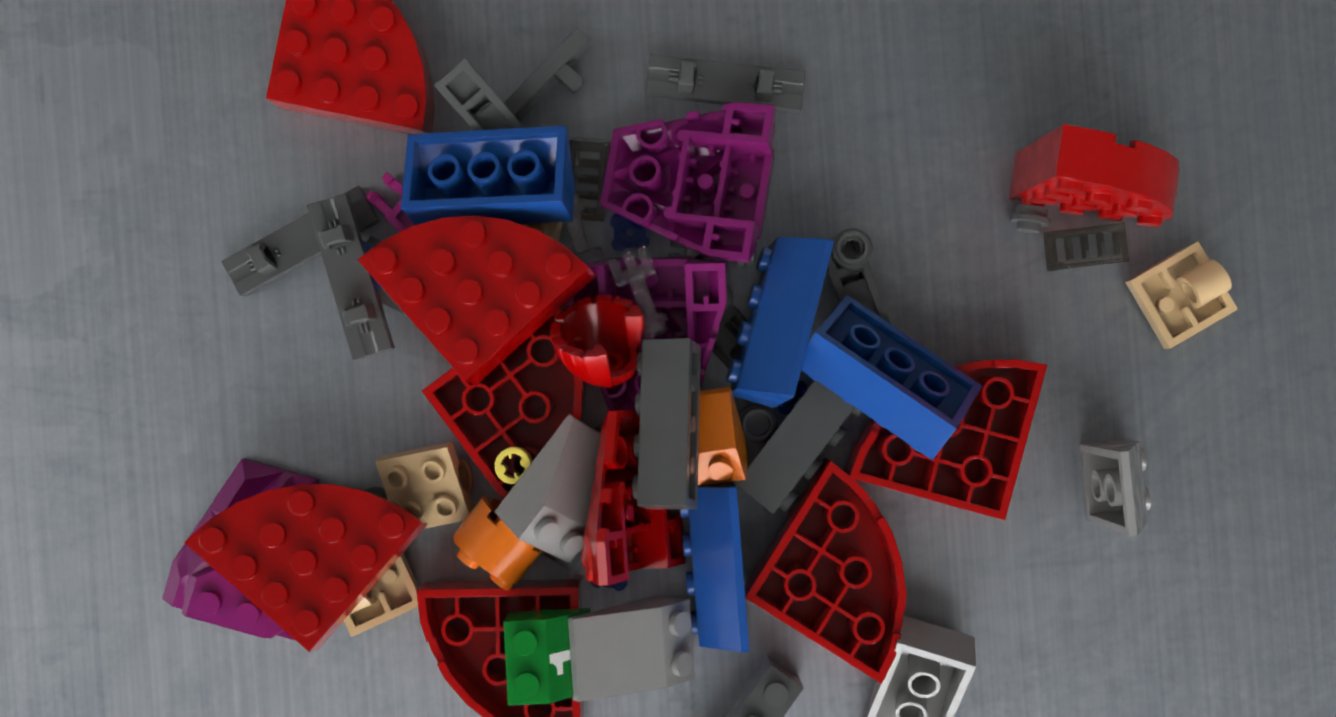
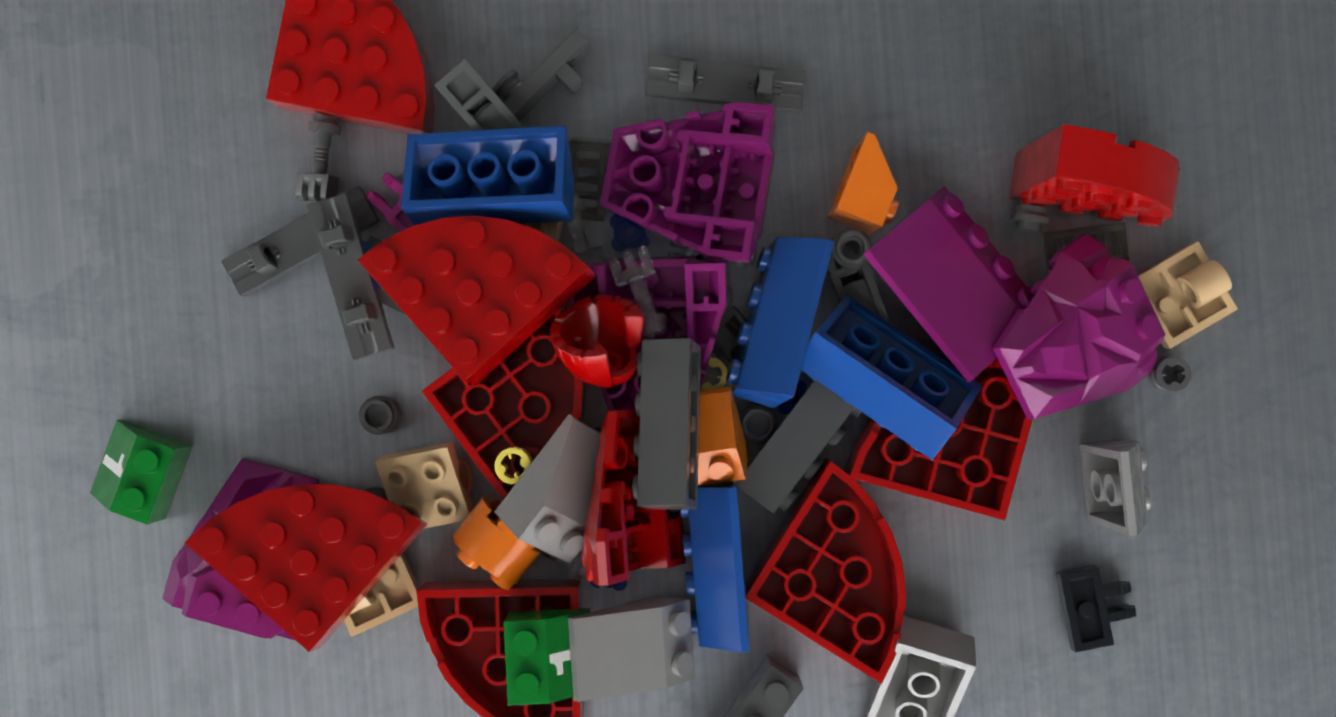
none -> green slope [90,420,193,525]
none -> dark grey hinge [295,114,341,202]
none -> dark grey plate [359,396,399,435]
none -> dark grey bush [492,69,525,102]
none -> light yellow bush [701,358,727,391]
none -> orange slope [827,132,899,235]
none -> magenta slope [863,186,1034,382]
none -> magenta wedge [992,234,1165,419]
none -> black hinge [1055,565,1136,652]
none -> dark grey bush [1149,357,1191,392]

